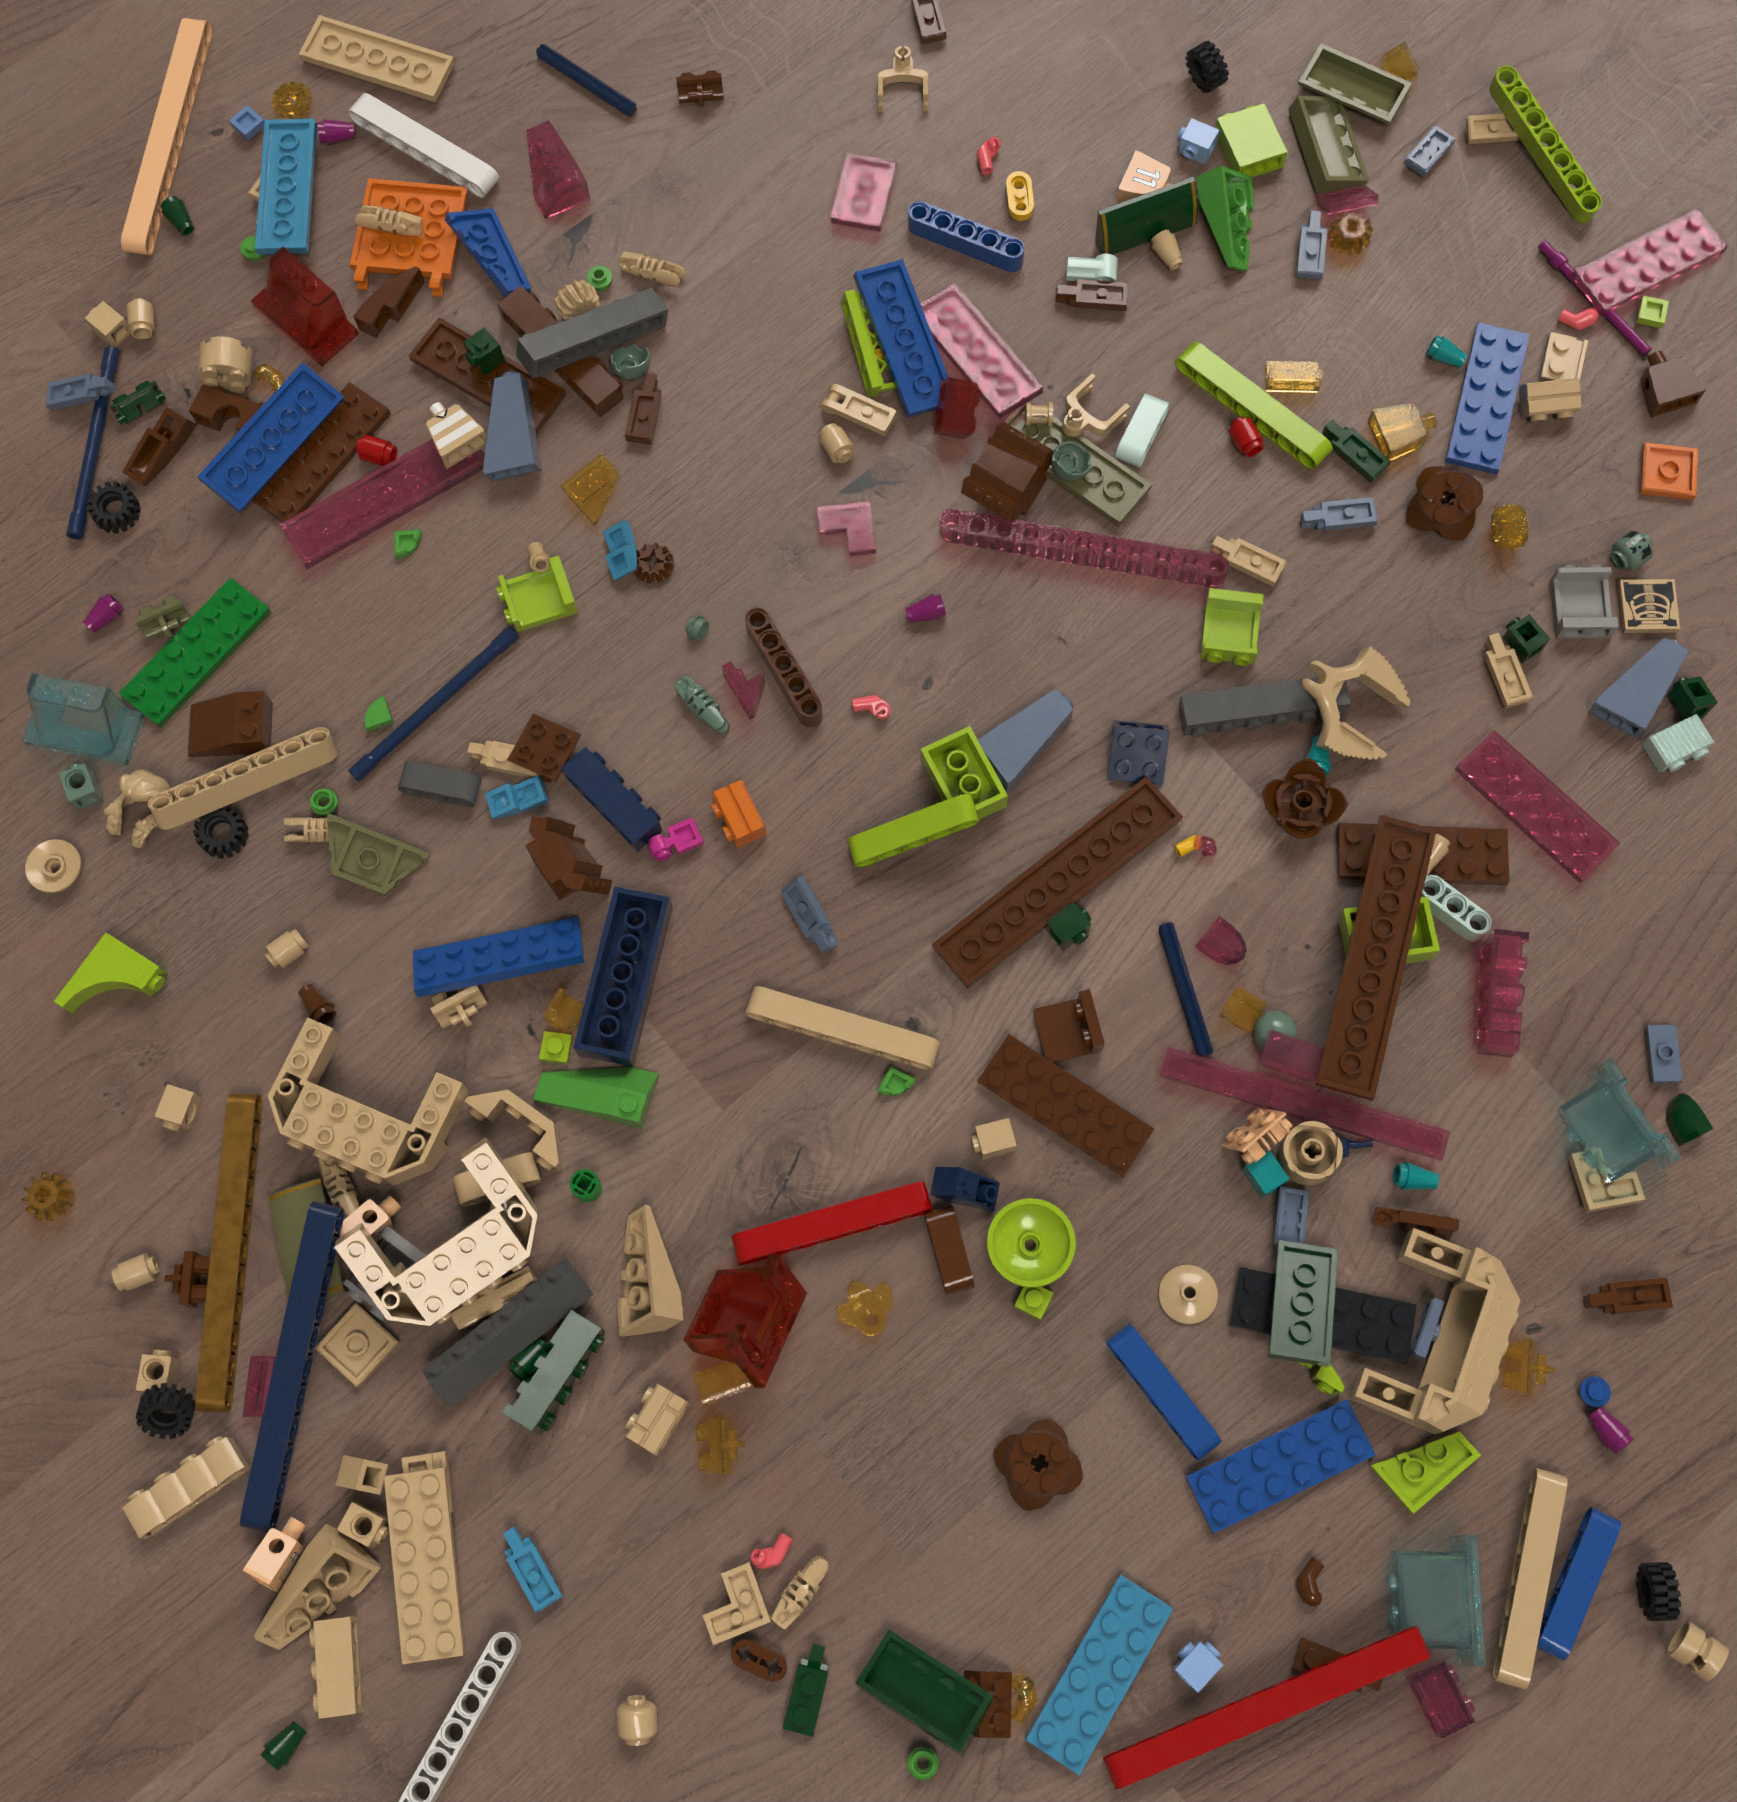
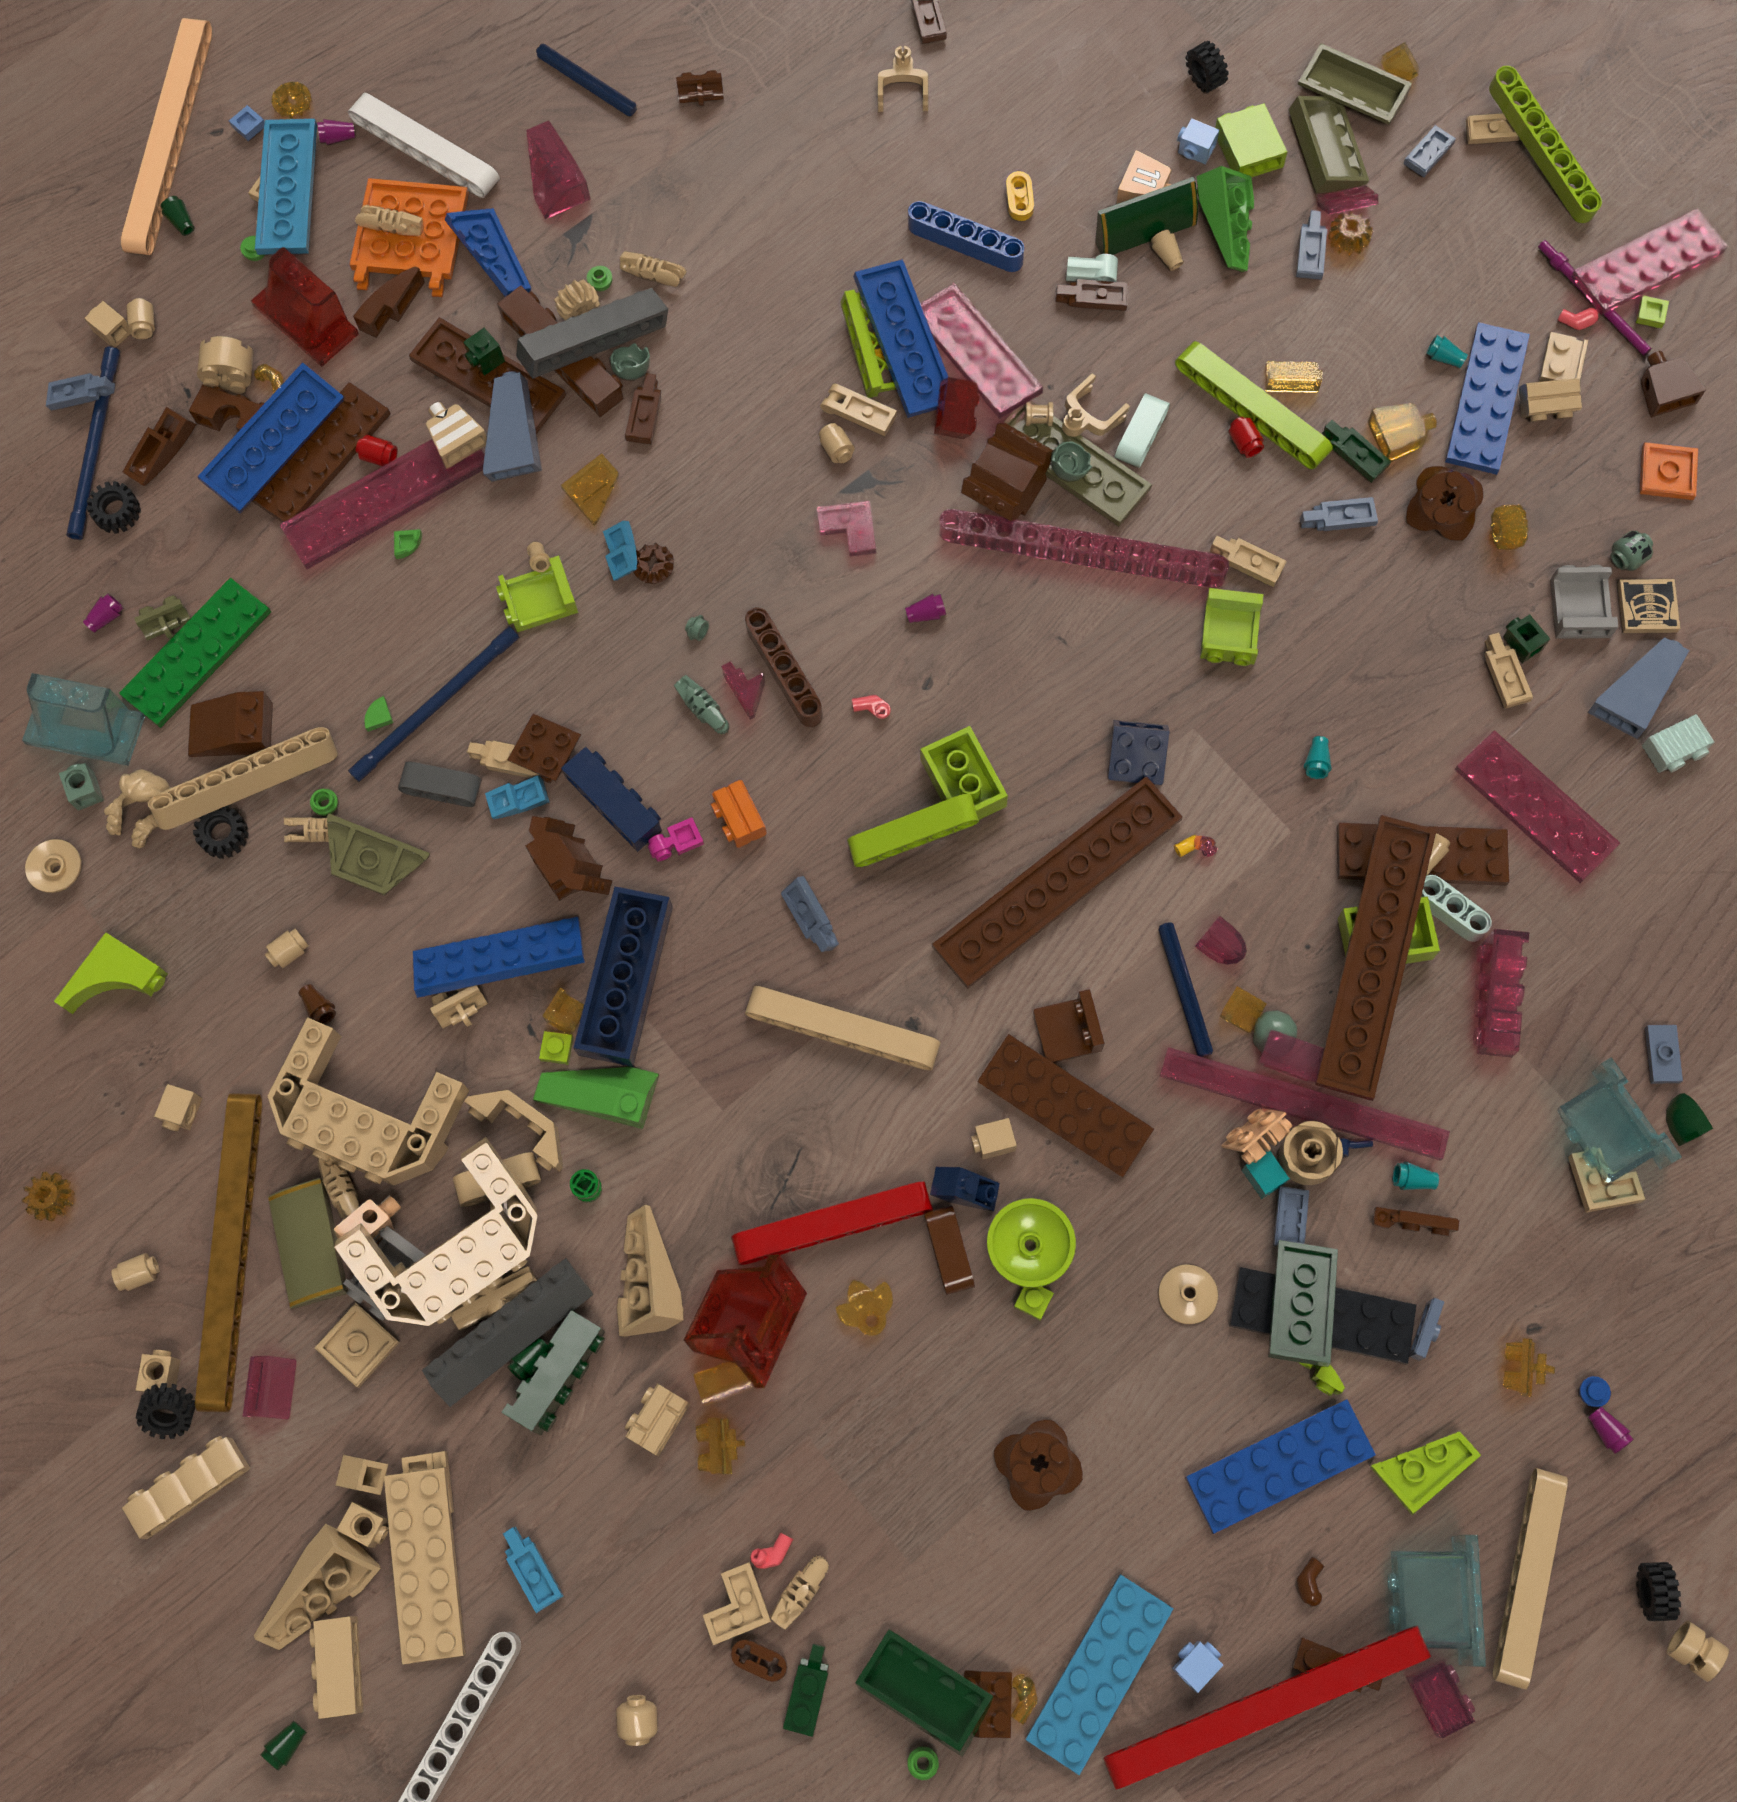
dark green hinge [109,381,166,424] -> none
reddish brown hips [164,1251,210,1308] -> none
dark blue beam [240,1202,344,1532] -> none
light nougat torso [243,1517,306,1594] -> none
tan plate [299,15,455,103] -> none
clear pink plate [831,153,897,232] -> none
bright green tile [877,1066,916,1096] -> none
coral arm [977,137,1001,175] -> none
sand blue slope [978,688,1073,792] -> none
dark green brick [1046,902,1091,951] -> none
blue beam [1106,1323,1222,1461] -> none
dark grey brick [1178,677,1351,737] -> none
reddish brown brick [1262,758,1348,839] -> none
tan piece [1301,646,1410,760] -> none
tan wedge [1349,1228,1521,1435] -> none
blue beam [1537,1506,1622,1661] -> none
reddish brown hinge [1584,1278,1673,1315] -> none
dark green brick [1668,676,1718,721] -> none

